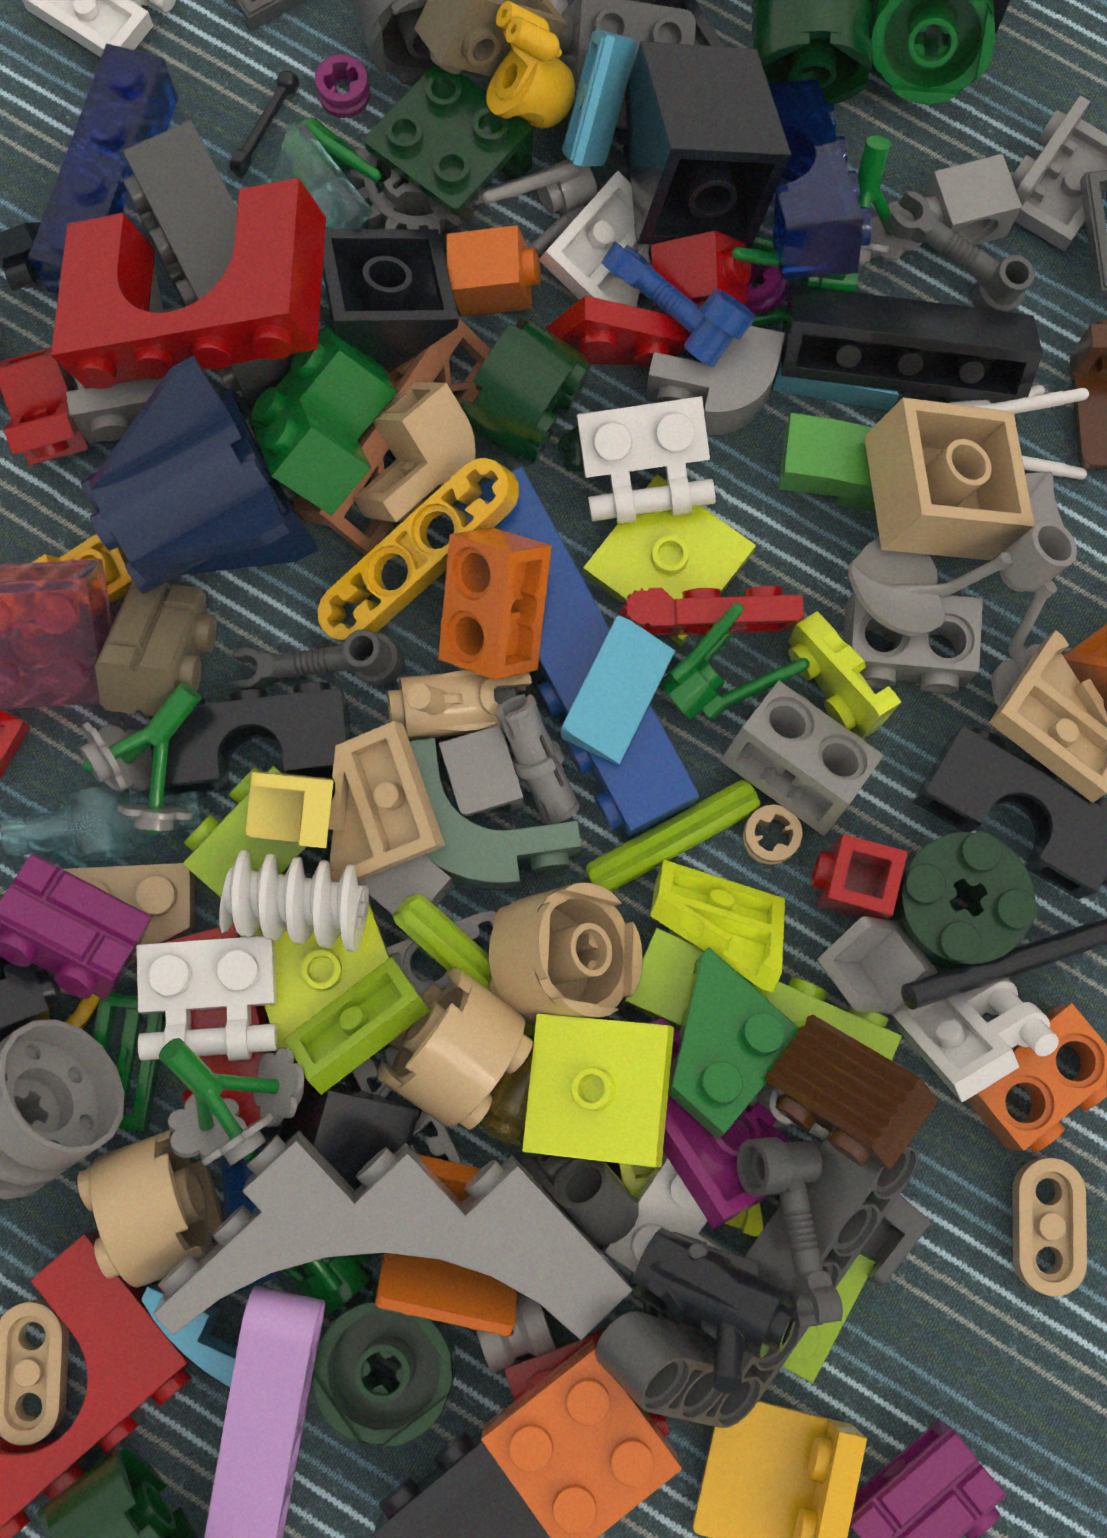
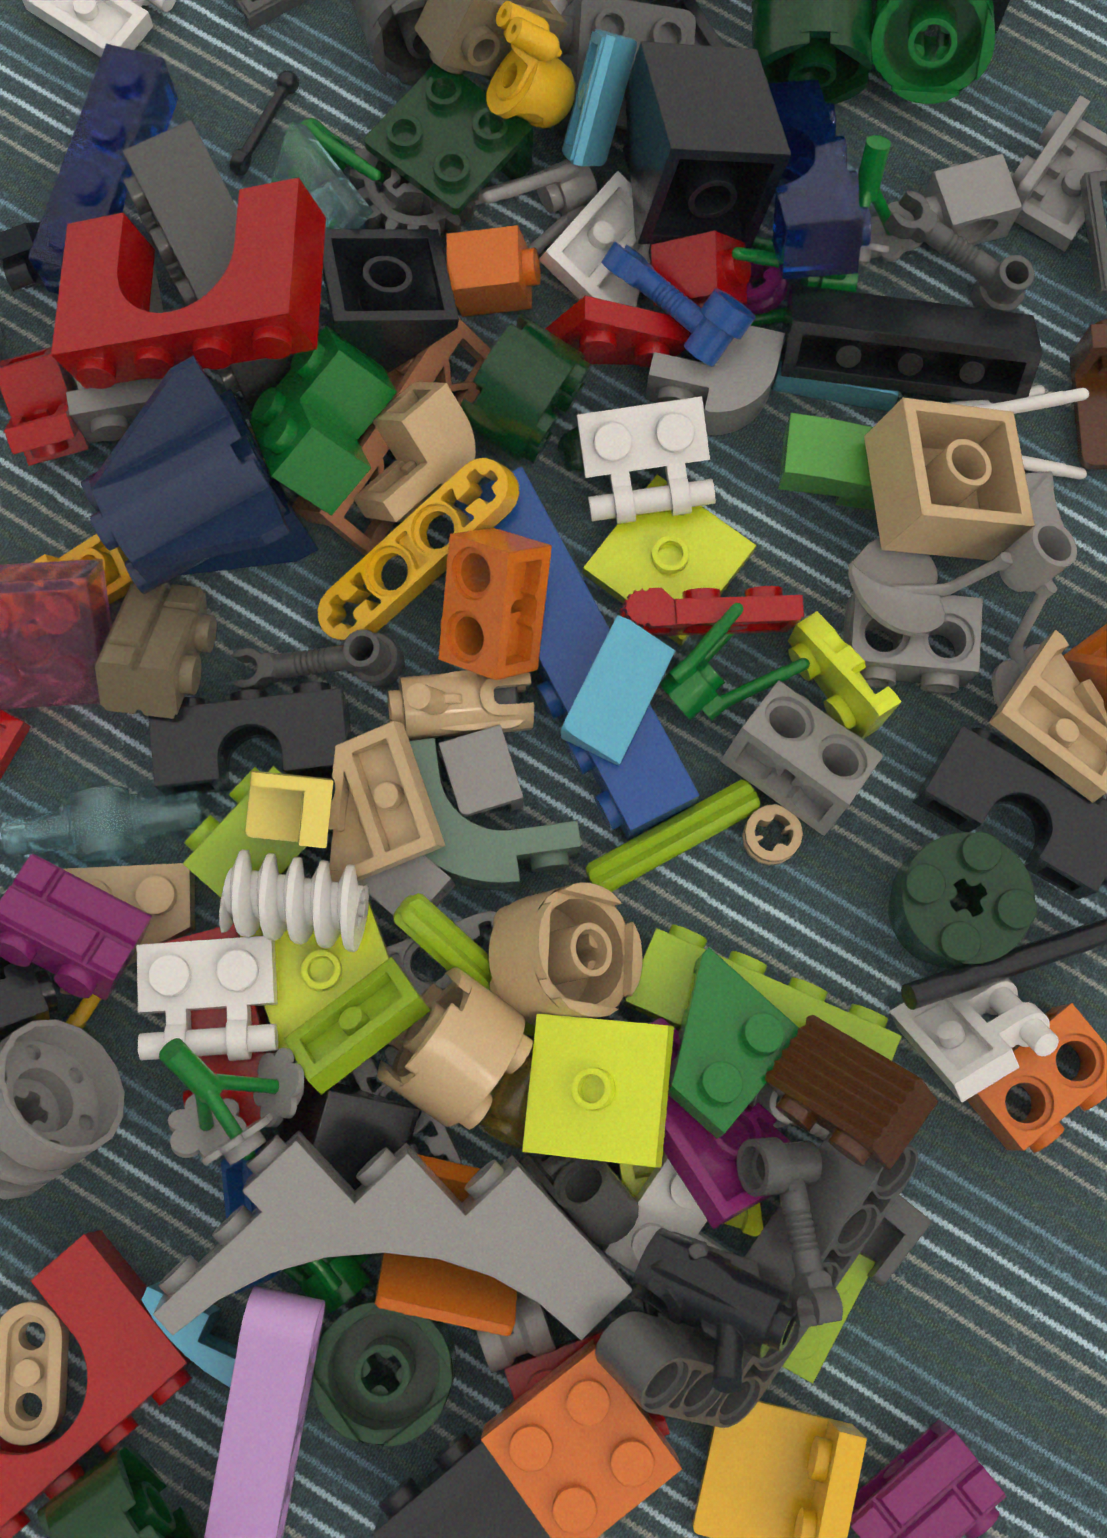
tan brick [77,1130,223,1288] -> none
plant [80,682,202,834] -> none
green tile [93,993,166,1131] -> none
magenta bush [315,54,370,118] -> none
light grey pin [495,694,580,824] -> none
neon yellow wing [650,859,785,993] -> none
red brick [810,834,908,919] -> none
light grey panel [817,916,938,1013] -> none
tan plate [1012,1158,1087,1296] -> none

